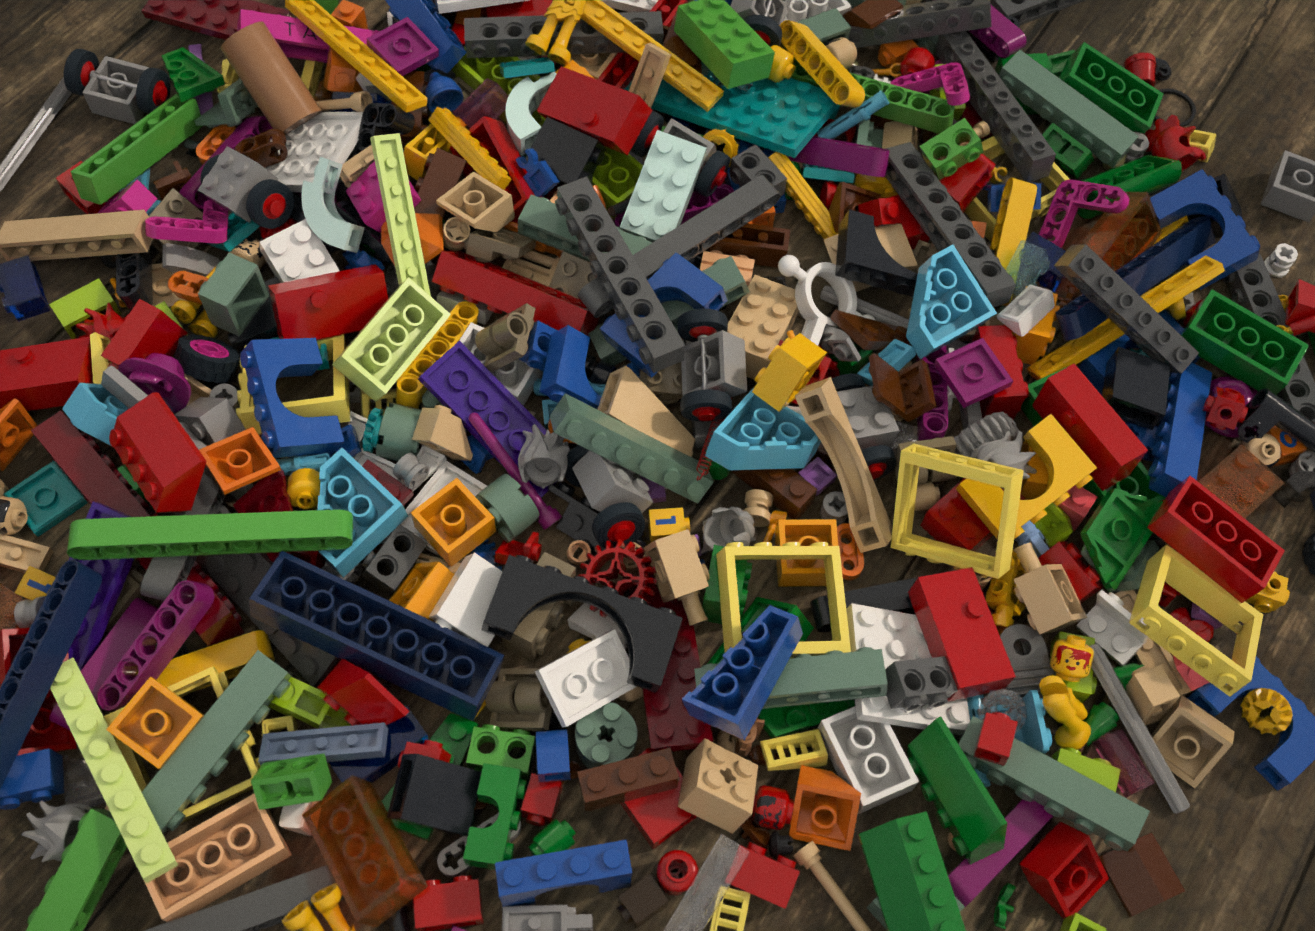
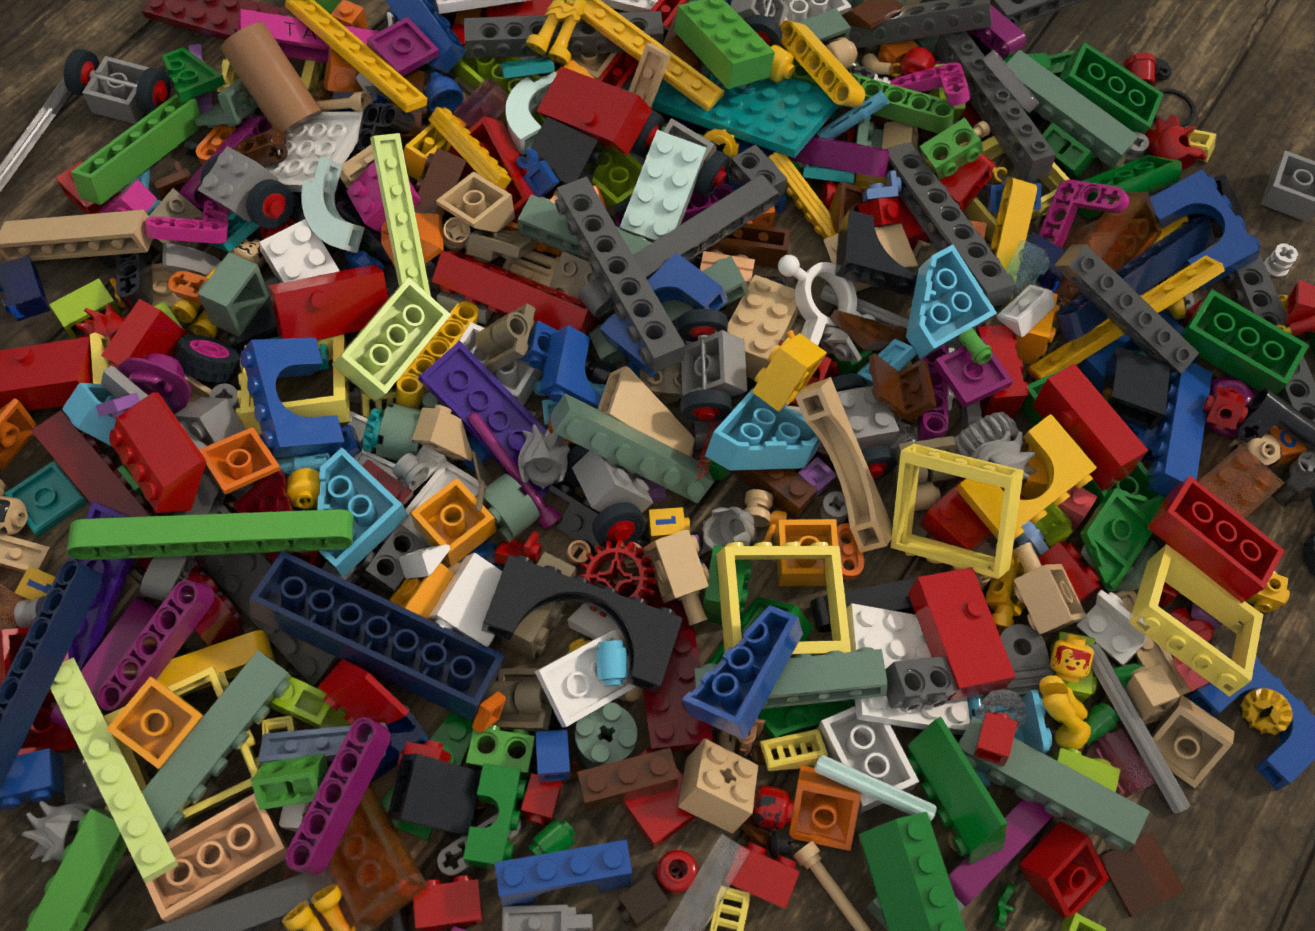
none -> medium lavender plate [95,392,140,418]
none -> magenta beam [286,717,390,876]
none -> white slope [399,544,450,579]
none -> dark tan piece [472,451,494,512]
none -> orange tile [472,691,506,733]
none -> medium azure brick [595,640,629,686]
none -> light aqua axle [814,755,936,822]
none -> tan arm [862,53,892,75]
none -> medium blue bracket [862,170,901,203]
none -> bright green pin [959,328,993,365]
none -> light grey beam [983,50,1039,113]

